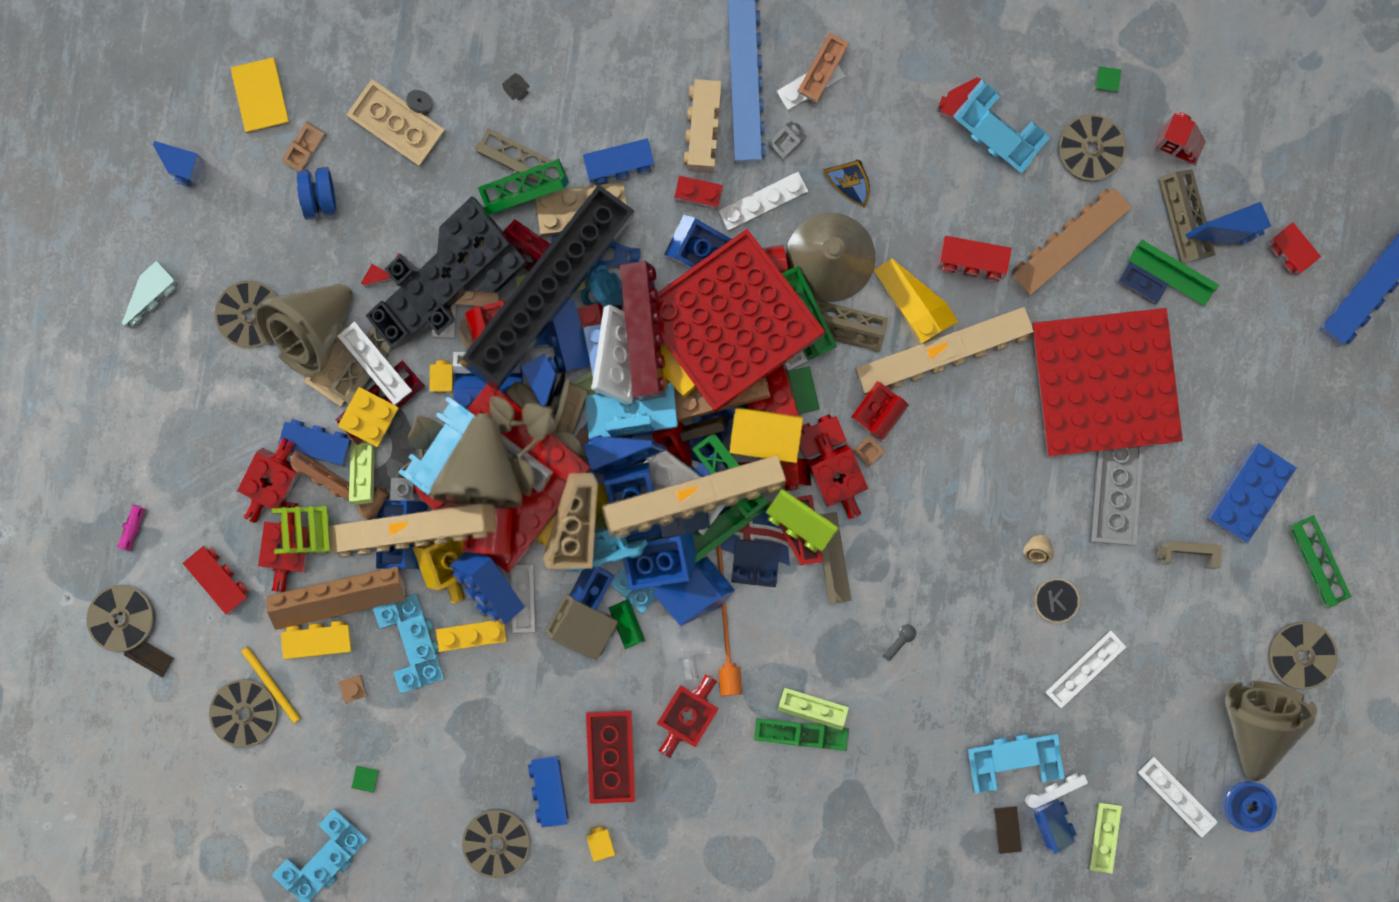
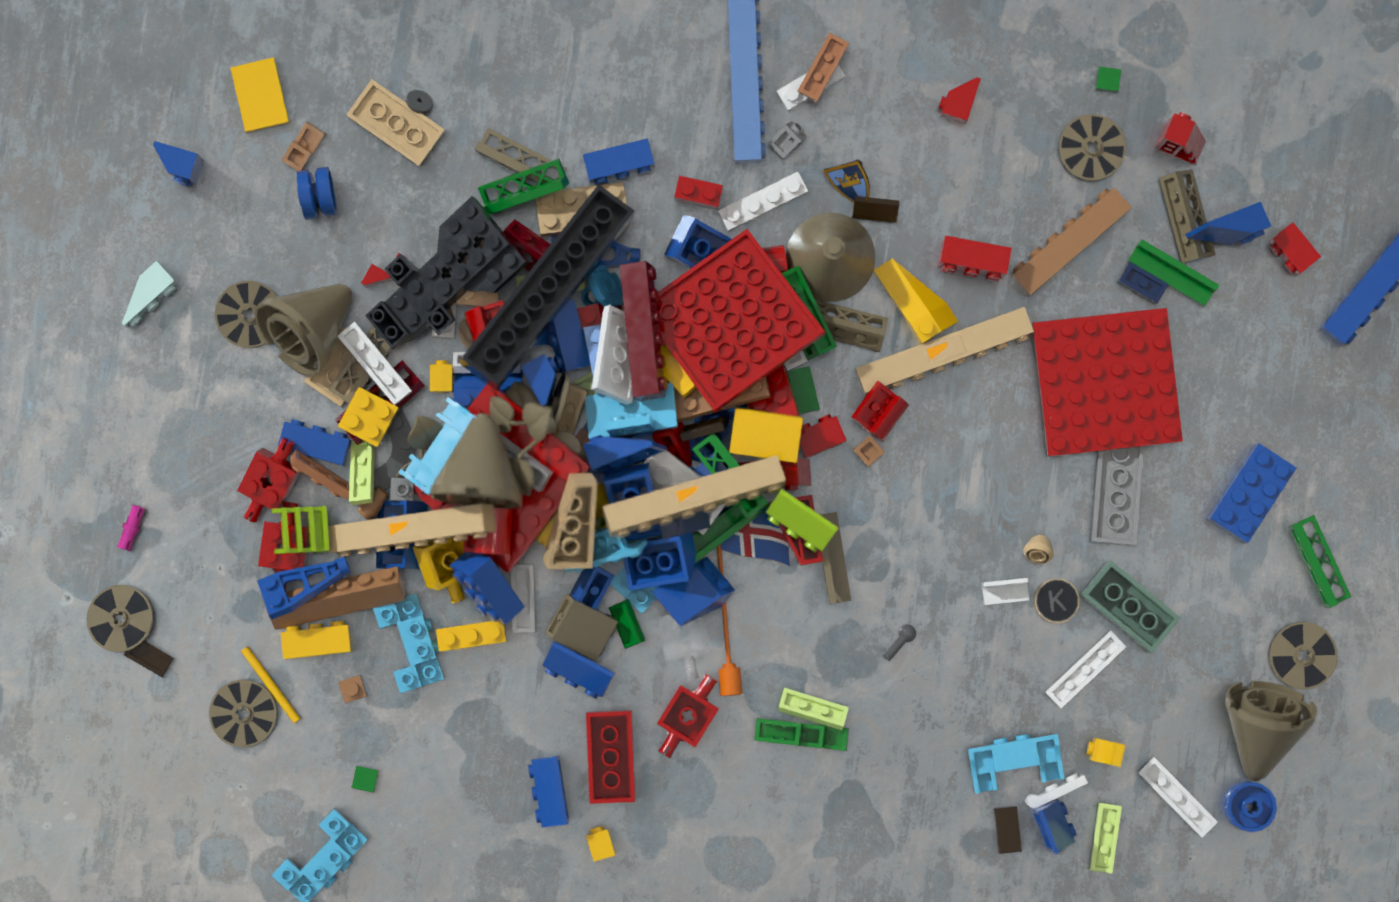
red brick [182,546,250,615] -> none
dark tan piece [462,810,530,878] -> none
clear smoke piece [502,73,530,101] -> none
tan wedge [684,79,721,173] -> none
dark blue hinge [731,539,781,587] -> none
red brick [806,432,869,519] -> none
medium azure bracket [954,80,1050,174] -> none
dark tan panel [1157,541,1222,569] -> none
none -> blue plate [257,556,351,620]
none -> blue slope [542,642,615,699]
none -> dark brown tile [852,196,899,223]
none -> white panel [981,578,1029,605]
none -> sand green brick [1079,560,1181,653]
none -> yellow arch [1086,738,1125,767]

